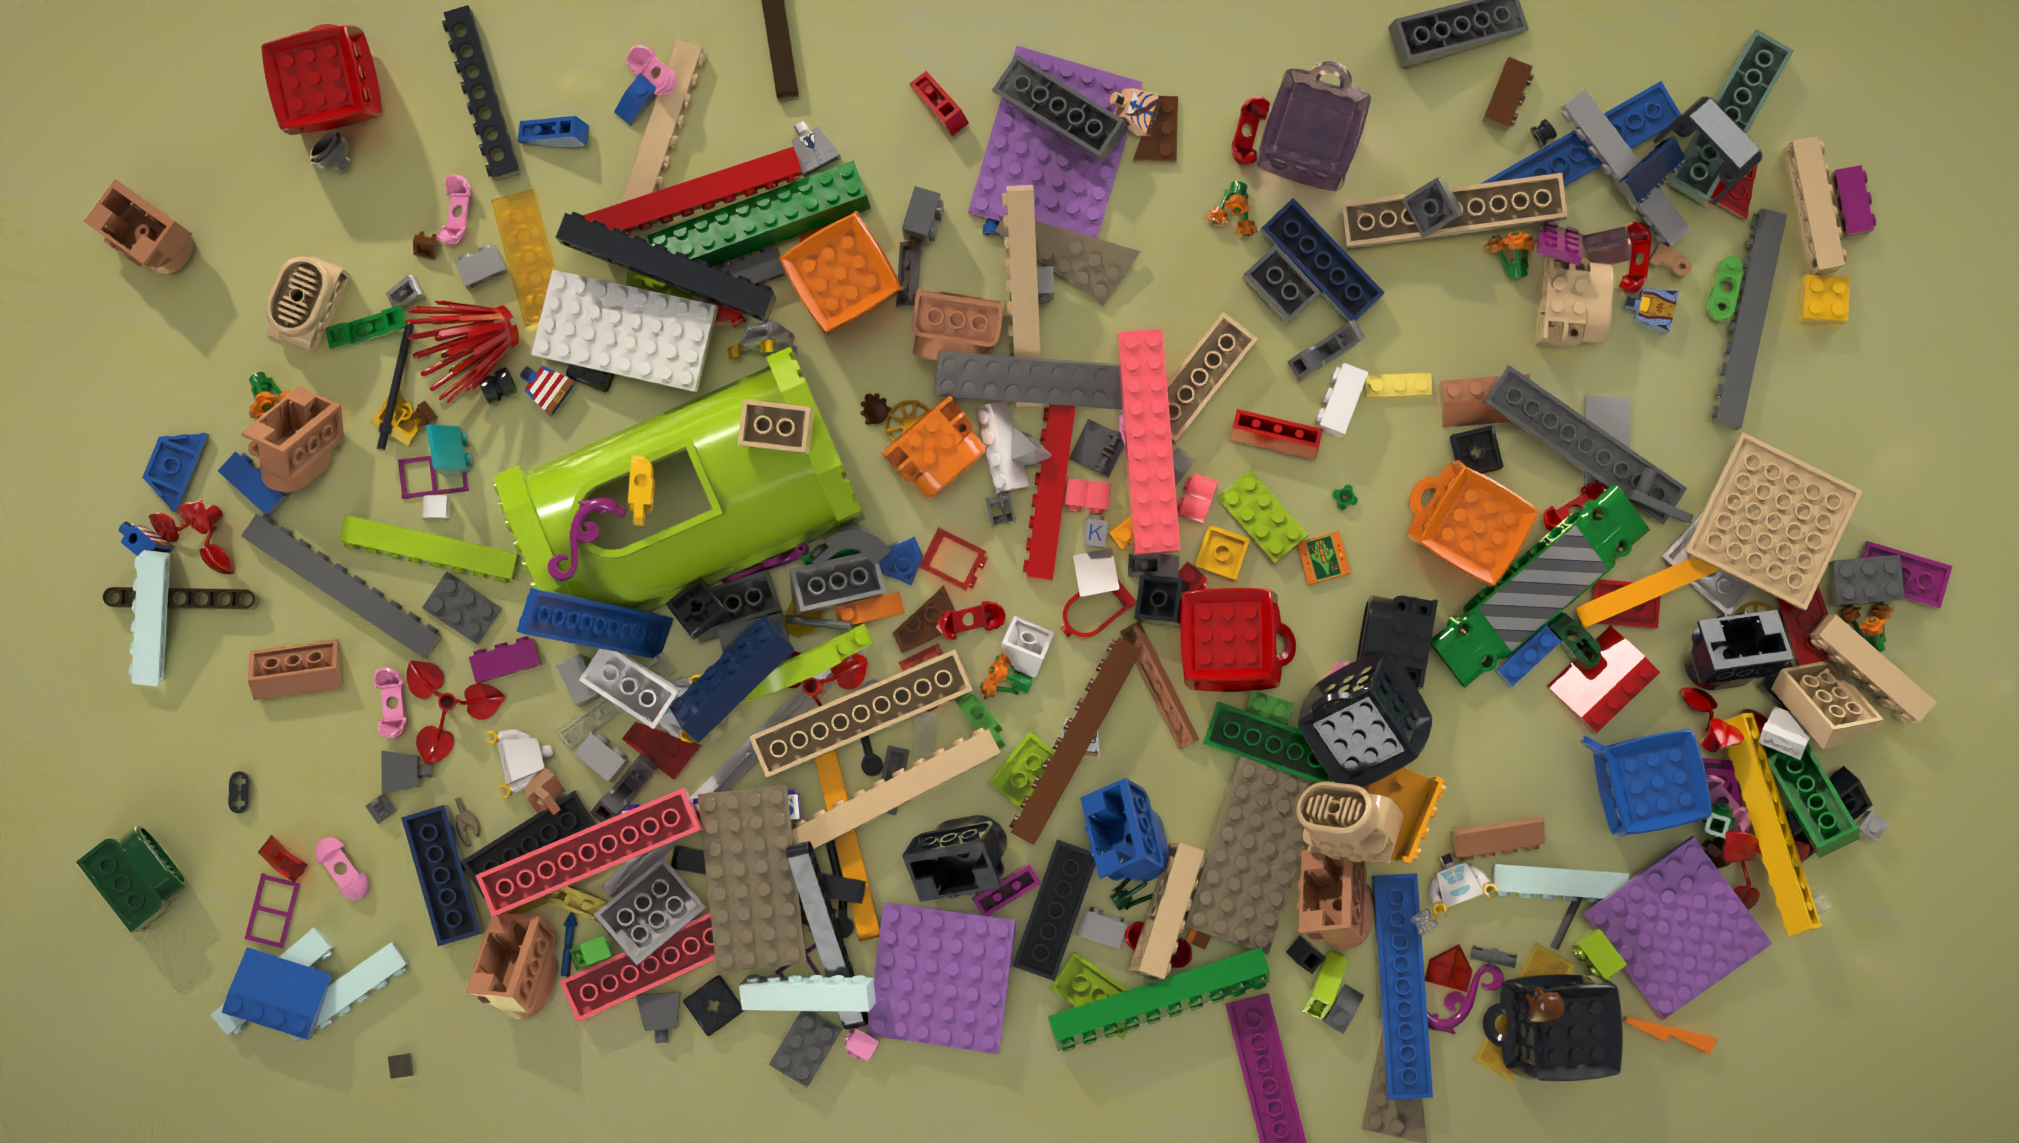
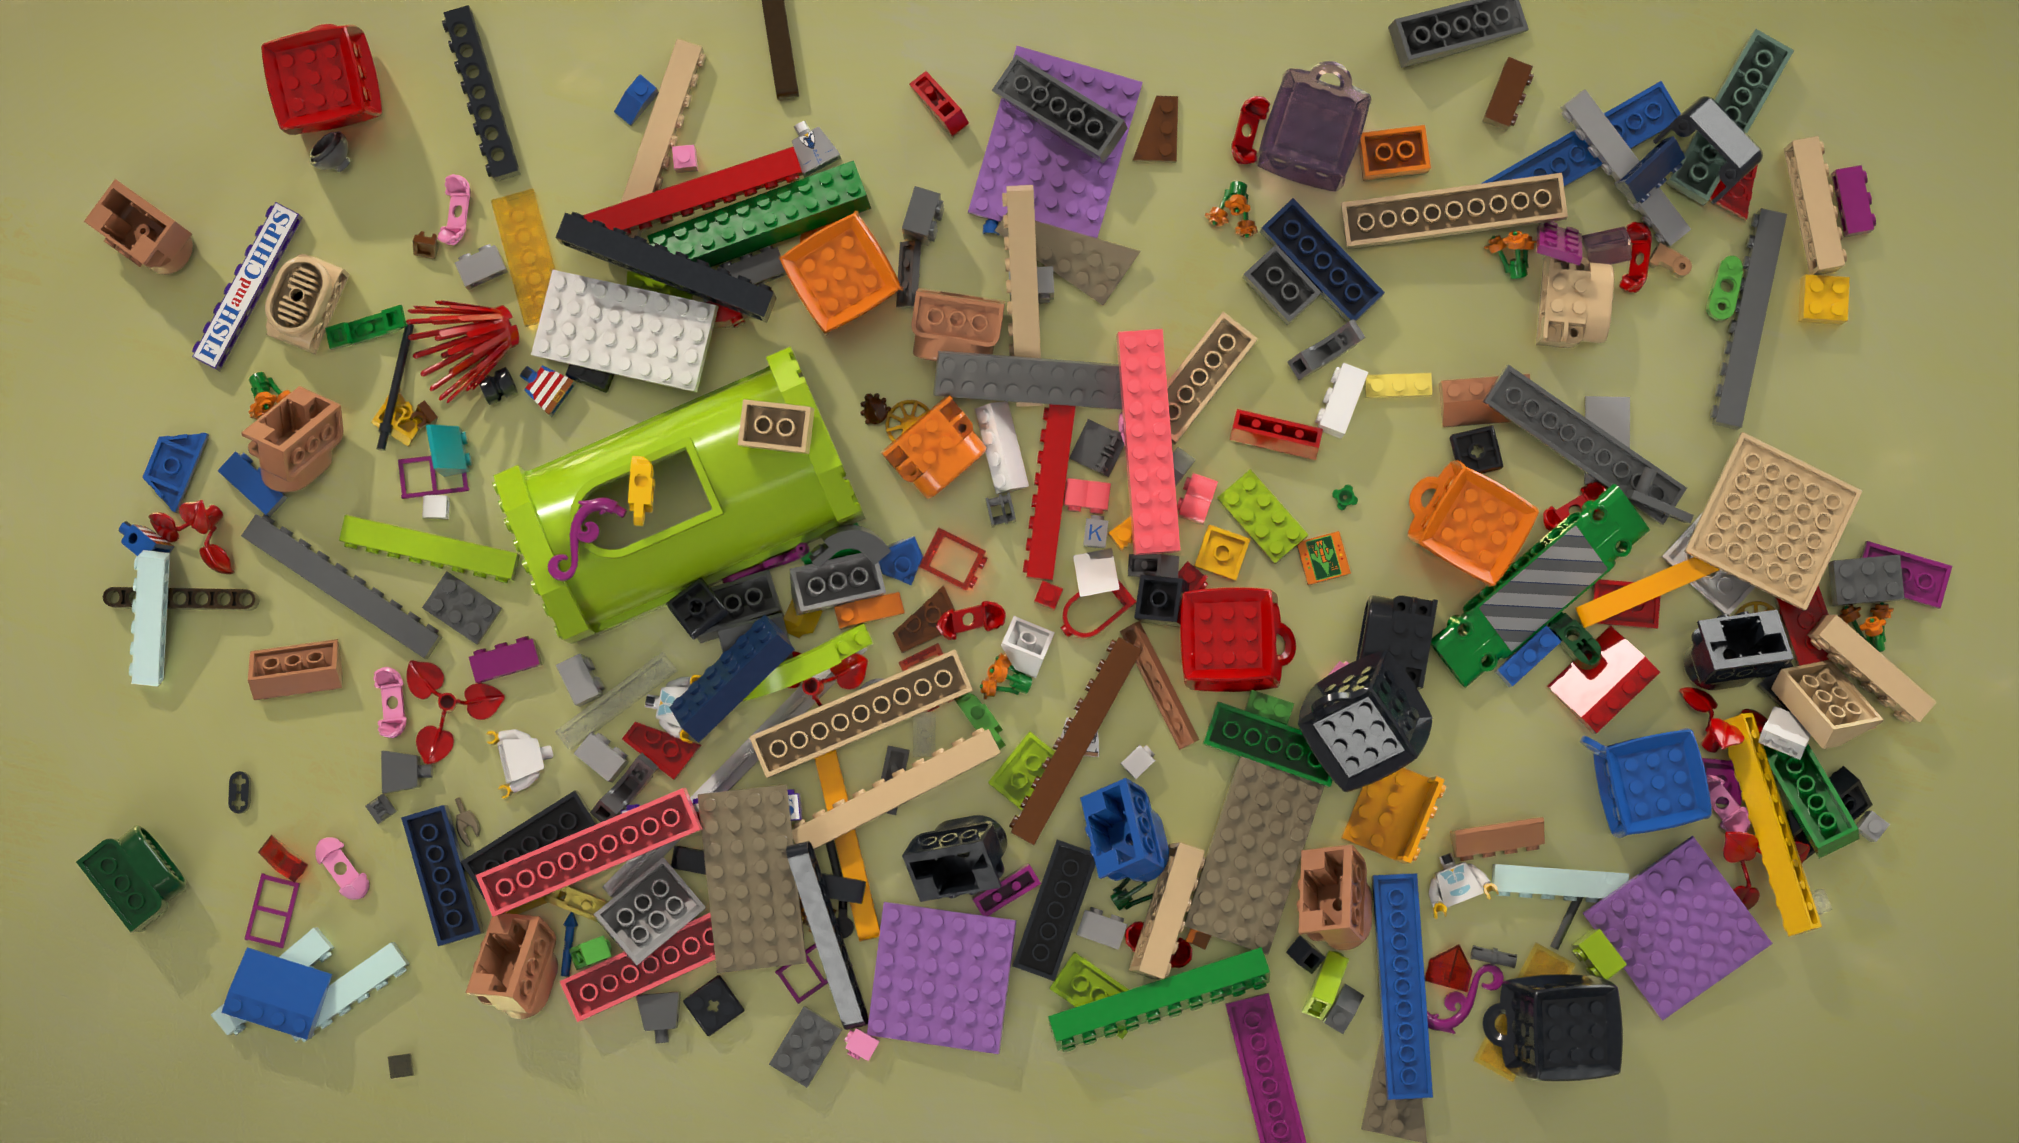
light grey slope [386,274,426,309] -> none
blue slope [517,116,589,148] -> none
blue plate [517,588,673,660] -> none
medium nougat brick [525,767,565,815] -> none
white slope [579,649,681,729] -> none
bright pink piece [626,45,676,96] -> none
white torso [727,320,797,359] -> none
light aqua brick [739,974,876,1012] -> none
dark grey bar [785,614,851,631] -> none
black plate [861,735,883,776] -> none
light grey slope [1011,427,1052,466] -> none
torso [1110,88,1163,136] -> none
tan brick [1296,781,1404,864] -> none
dark grey slope [1401,177,1462,238] -> none
clear wheel [1410,908,1438,935] -> none
reddish brown piece [1526,987,1565,1023] -> none
black wheel [1530,119,1557,147] -> none
orange slope [1622,1016,1718,1054] -> none
torso [1624,288,1679,334] -> none
reddish brown piece [1701,837,1731,869] -> none
green brick [1702,803,1736,838] -> none
none -> brick [192,202,303,372]
none -> bright pink brick [672,145,698,173]
none -> red brick [1034,581,1063,611]
none -> white brick [1120,745,1155,780]
none -> orange brick [1357,125,1431,181]

